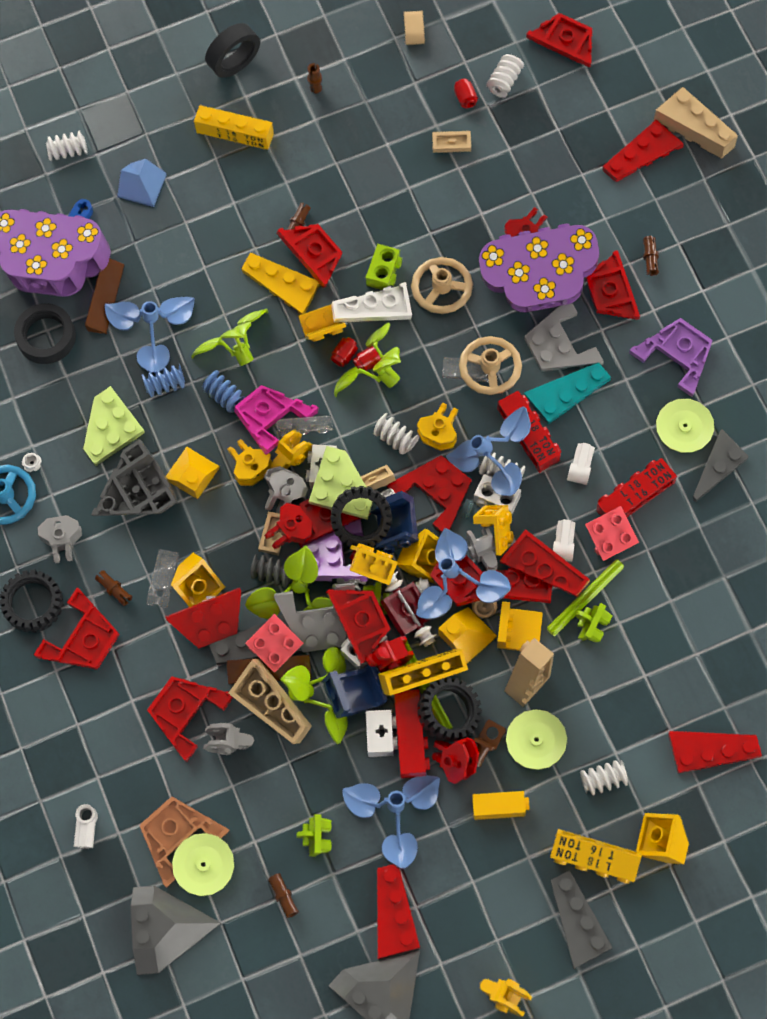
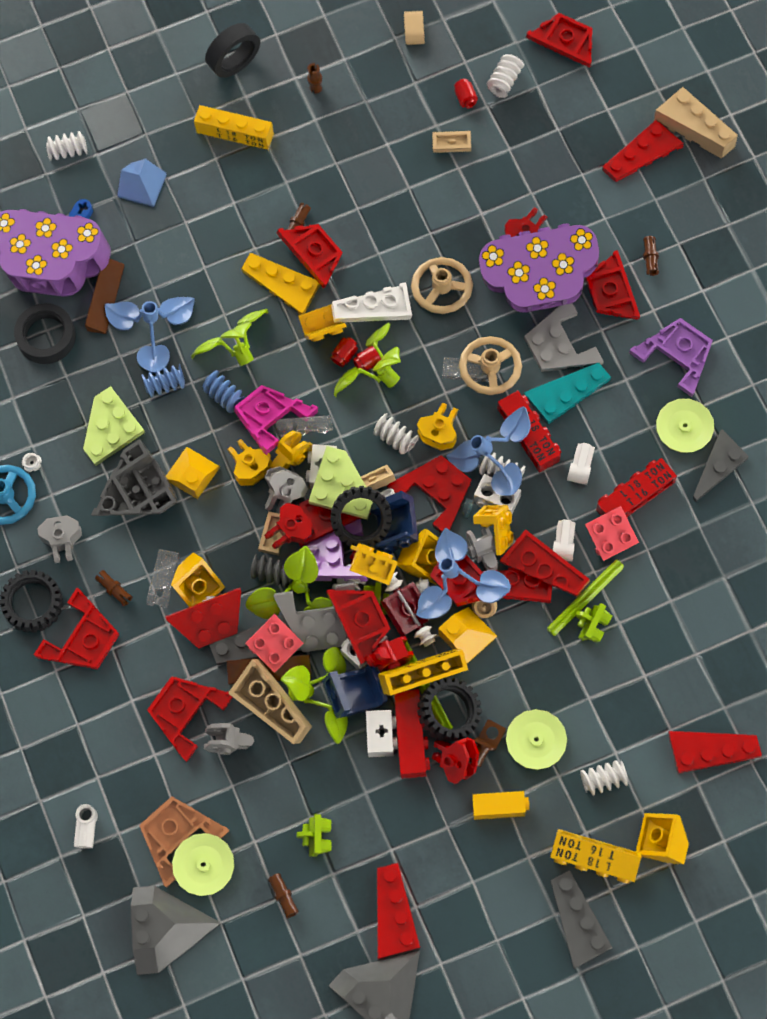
medium blue plant [343,776,440,869] -> none
lime brick [366,244,403,290] -> none
yellow hinge [480,979,532,1017] -> none
yellow bracket [497,601,543,651] -> none
tan wedge [504,638,554,707] -> none

